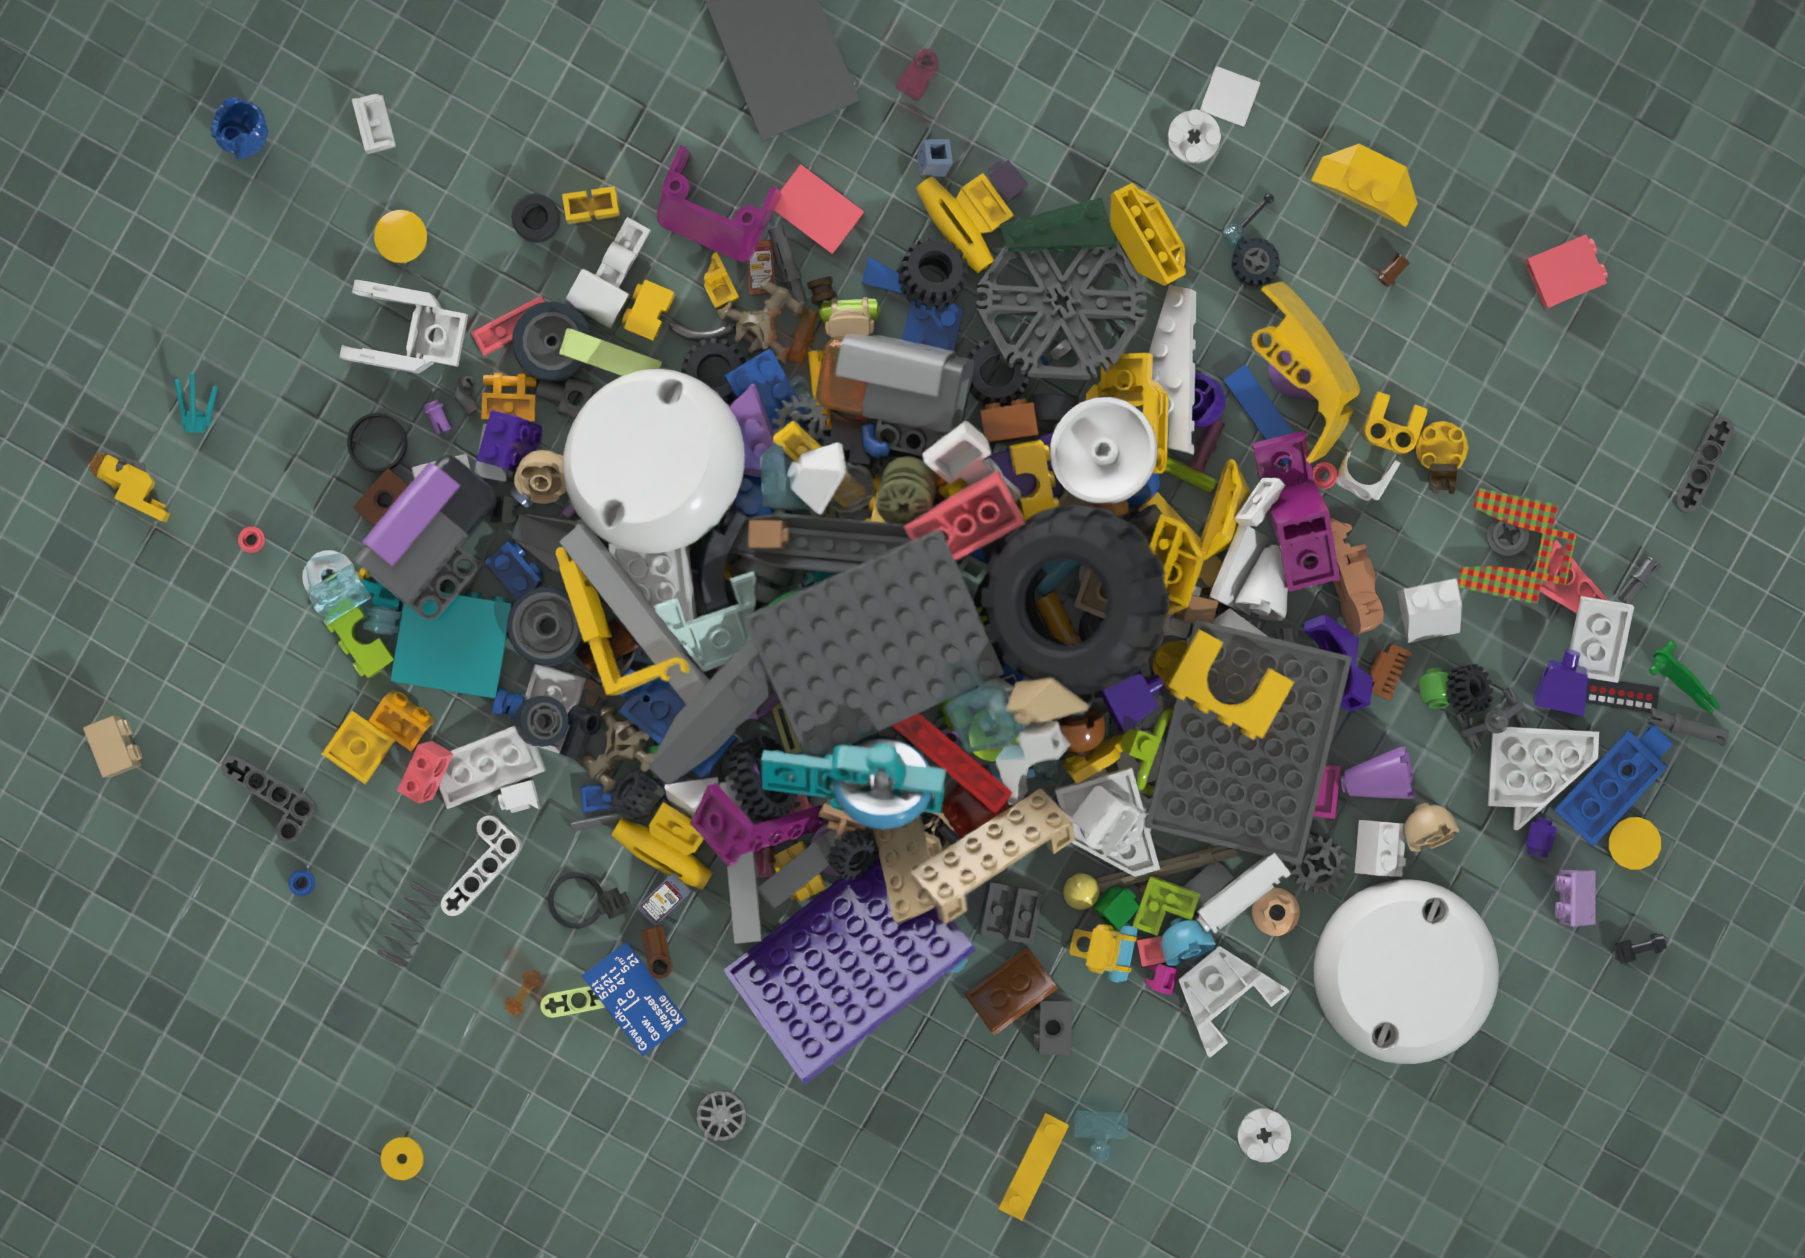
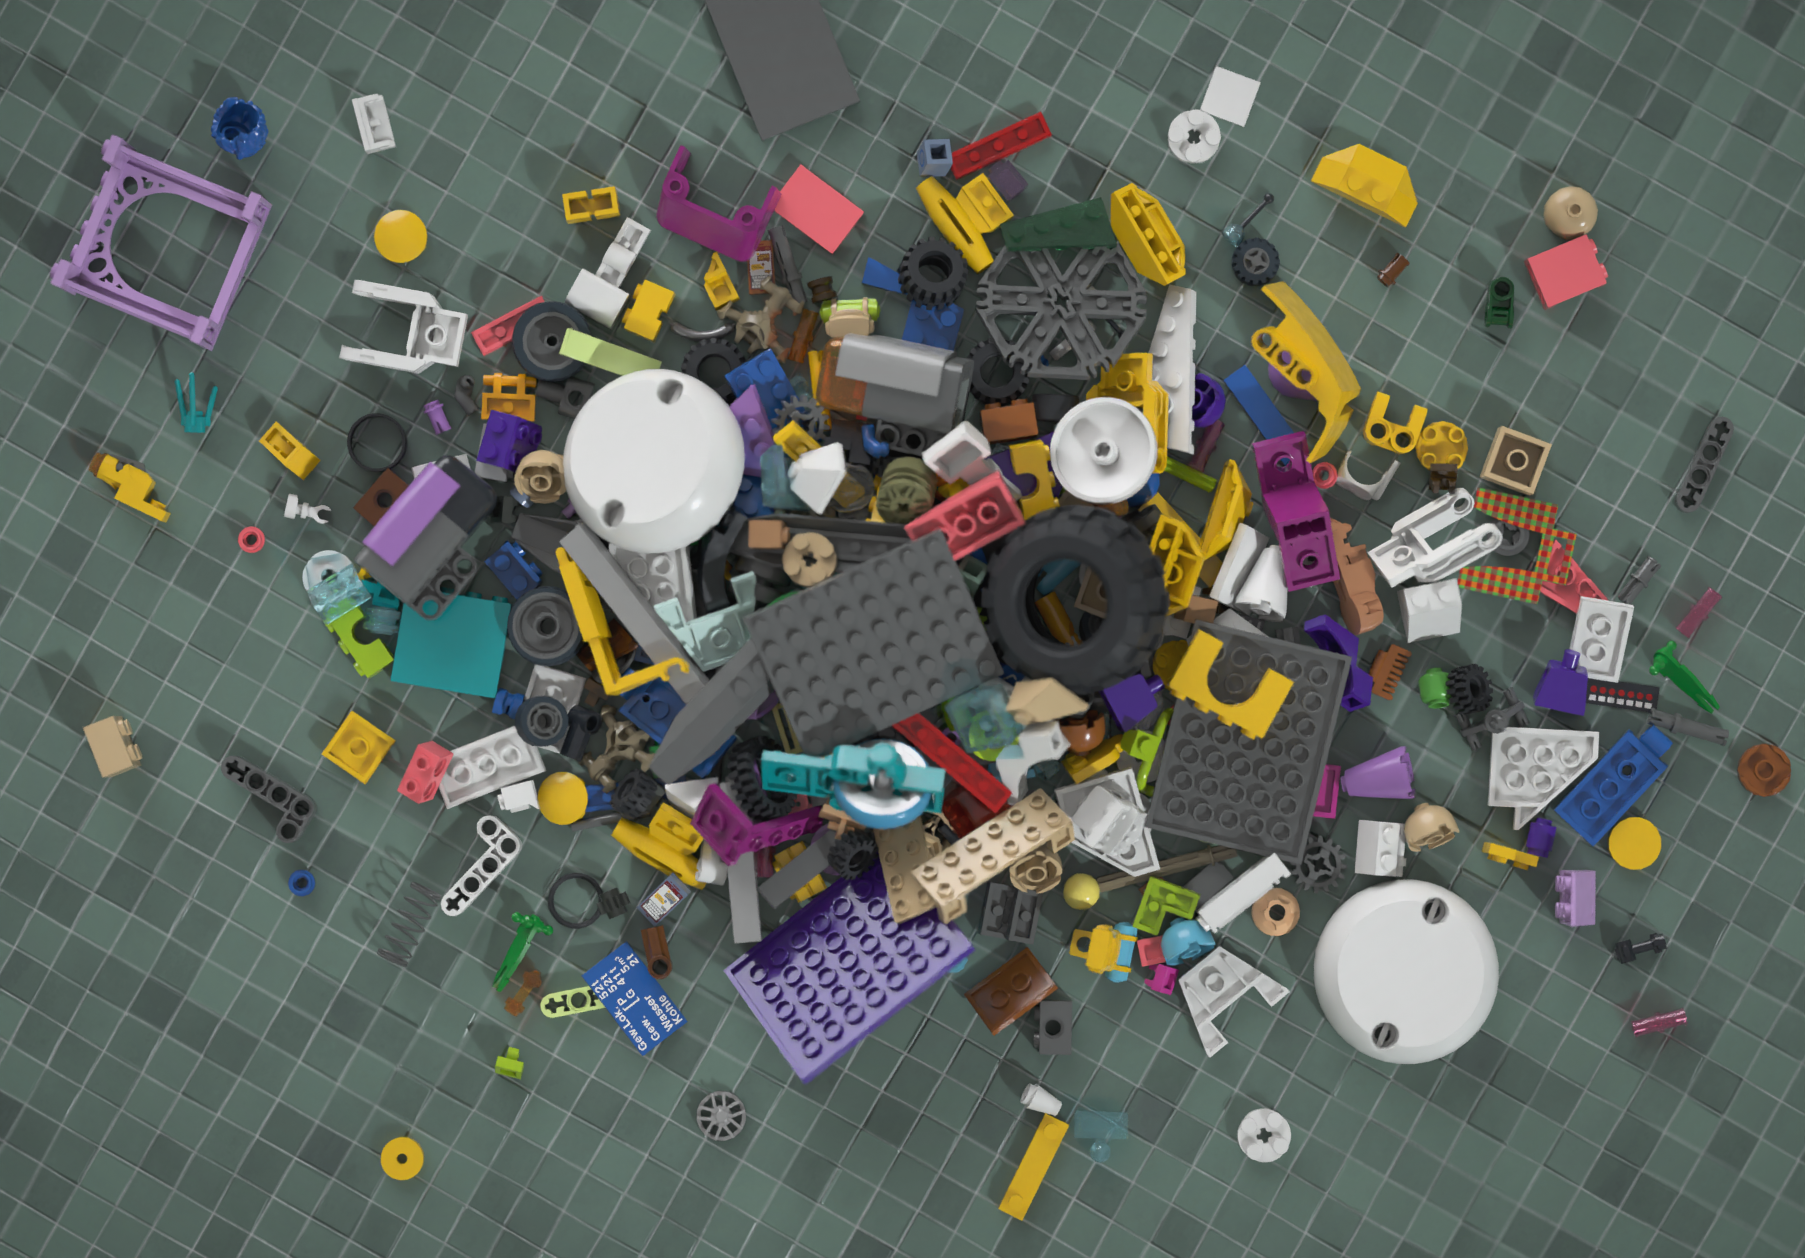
light orange bracket [369,689,435,752] -> none
black tyre [511,193,561,243] -> none
clear pink piece [895,49,938,102] -> none
green brick [1092,885,1140,930] -> none
white plate [1234,478,1285,526] -> none
none -> lavender arch [50,135,272,351]
none -> yellow arch [259,421,321,480]
none -> white piece [284,493,331,524]
none -> green piece [492,912,554,992]
none -> lime tile [495,1047,524,1079]
none -> yellow dish [538,772,588,825]
none -> white piece [695,839,728,886]
none -> tan plate [783,533,837,587]
none -> red tile [950,111,1052,181]
none -> tan cylinder [1009,842,1062,893]
none -> white cone [1020,1083,1062,1116]
none -> white plate [1367,488,1502,587]
none -> tan brick [1480,426,1552,496]
none -> yellow plate [1482,842,1539,870]
none -> dark green piece [1484,277,1514,329]
none -> tan cylinder [1544,186,1598,240]
none -> clear pink pin [1631,1008,1688,1037]
none -> clear pink pin [1676,587,1722,639]
none -> dark orange tile [1737,744,1791,797]

